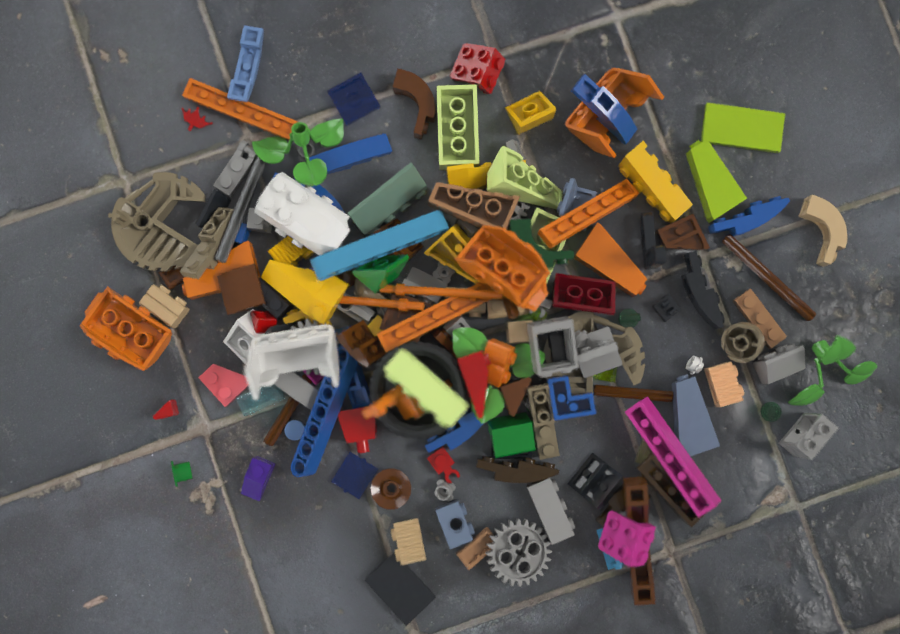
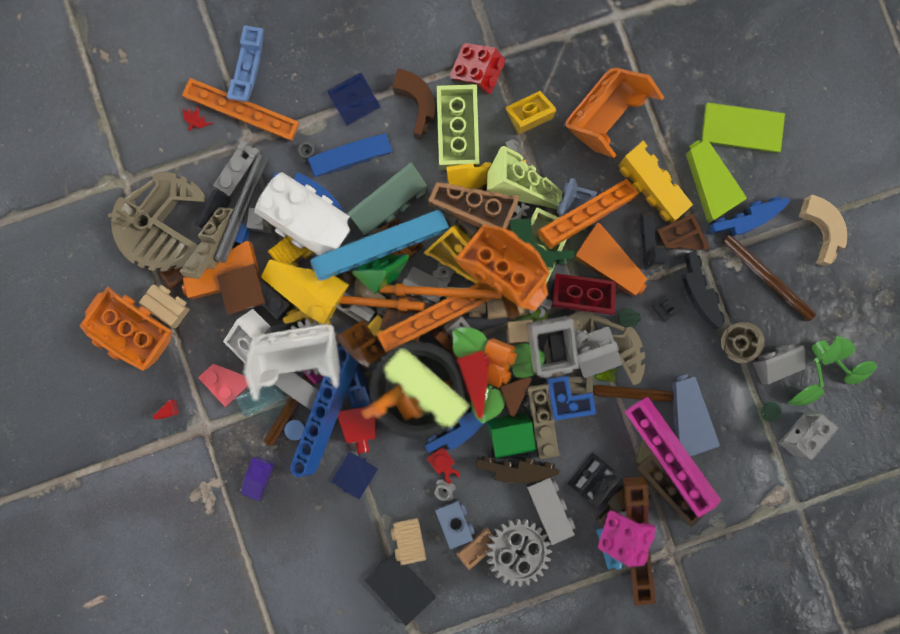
green piece [171,461,193,487] -> none
red slope [250,311,277,333] -> none
bright green plant [252,118,344,186] -> none
reddish brown dish [371,468,411,510] -> none
blue slope [571,74,637,145] -> none
white plate [685,356,704,375] -> none
light nougat brick [704,362,744,407] -> none
medium nougat plate [733,289,787,349] -> none

